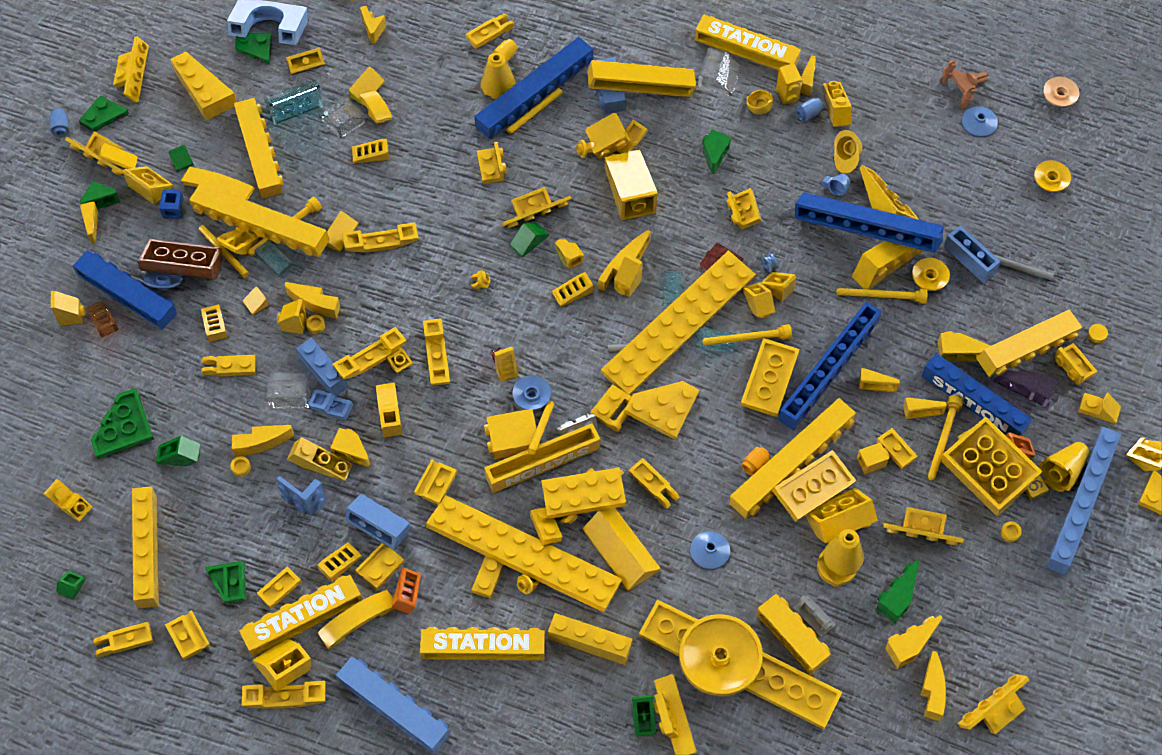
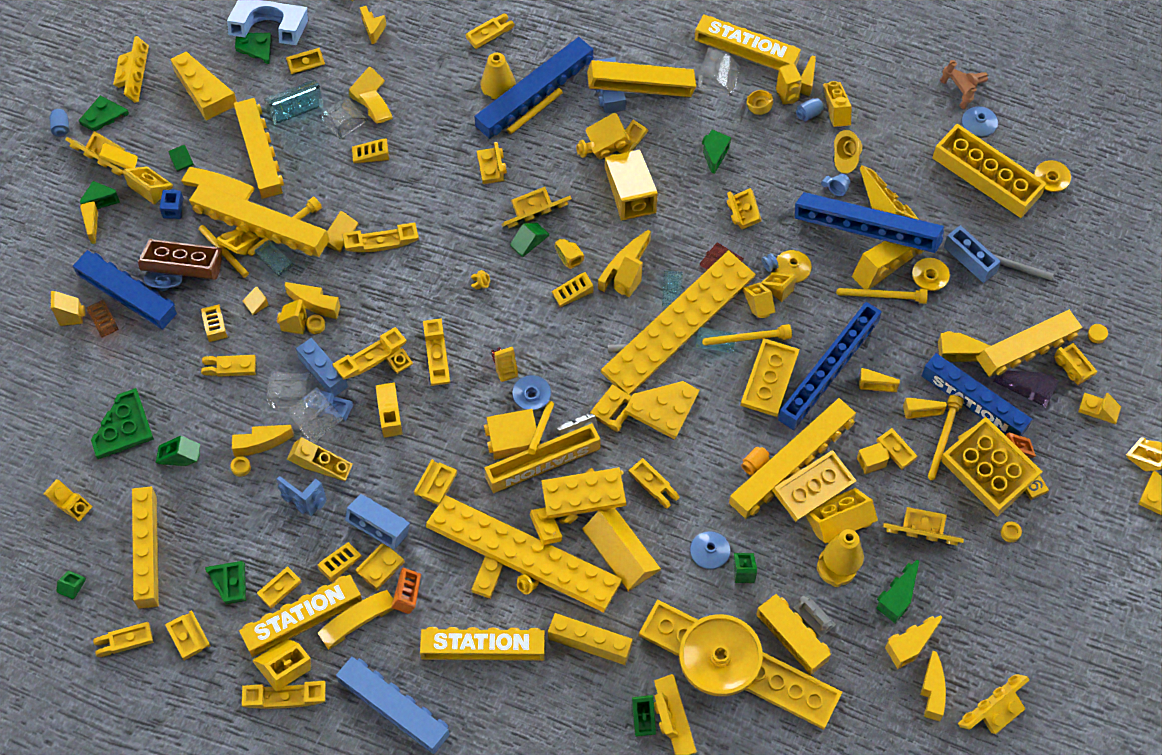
yellow slope [330,428,370,468] -> none
yellow brick [492,39,518,62] -> none
yellow cone [1039,442,1090,492] -> none
light nougat dish [1043,77,1079,107] -> none
medium blue brick [1046,427,1121,575] -> none
none -> clear slope [287,387,343,443]
none -> green slope [734,553,757,583]
none -> yellow dish [775,250,812,283]
none -> yellow brick [932,124,1047,218]

